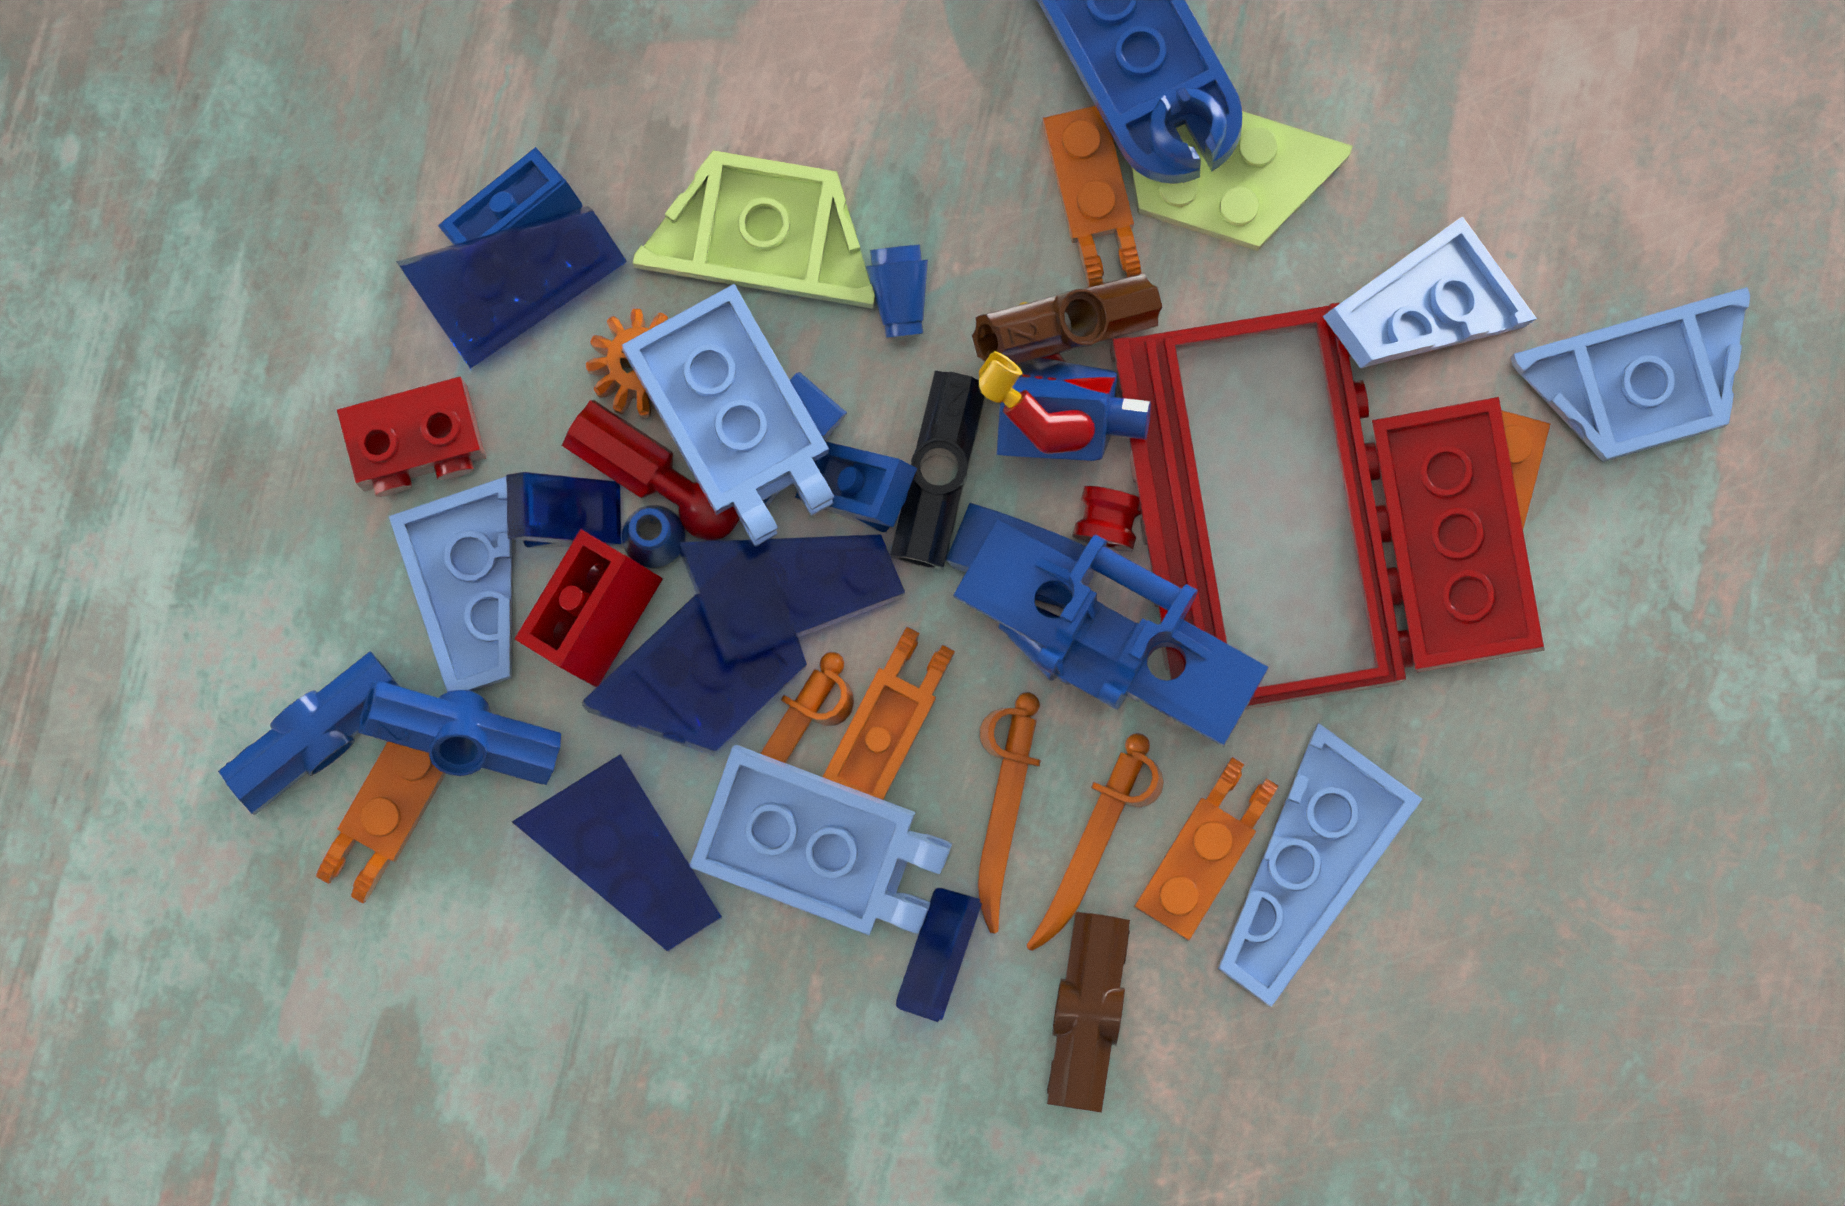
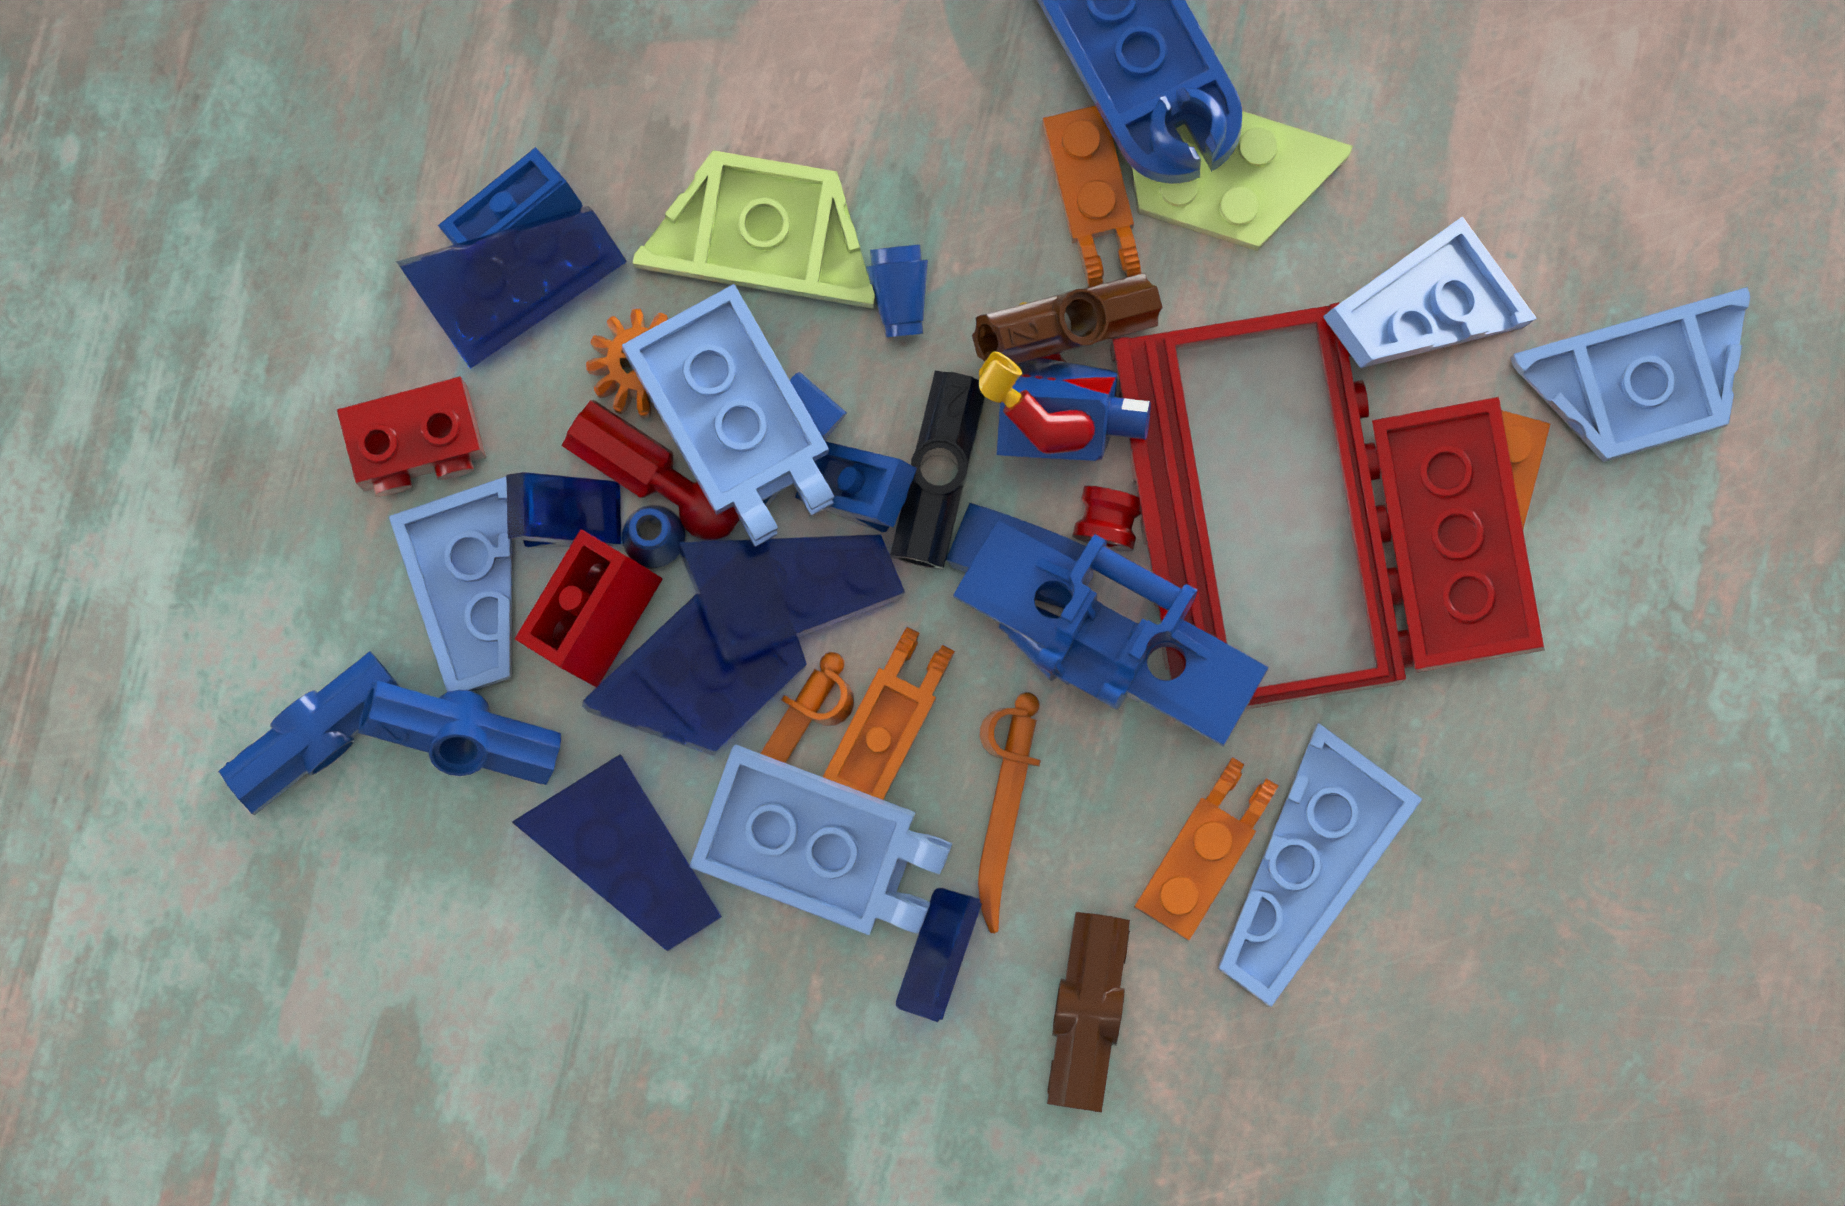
orange hinge [316,741,446,904] -> none
orange sword [1027,733,1164,951] -> none

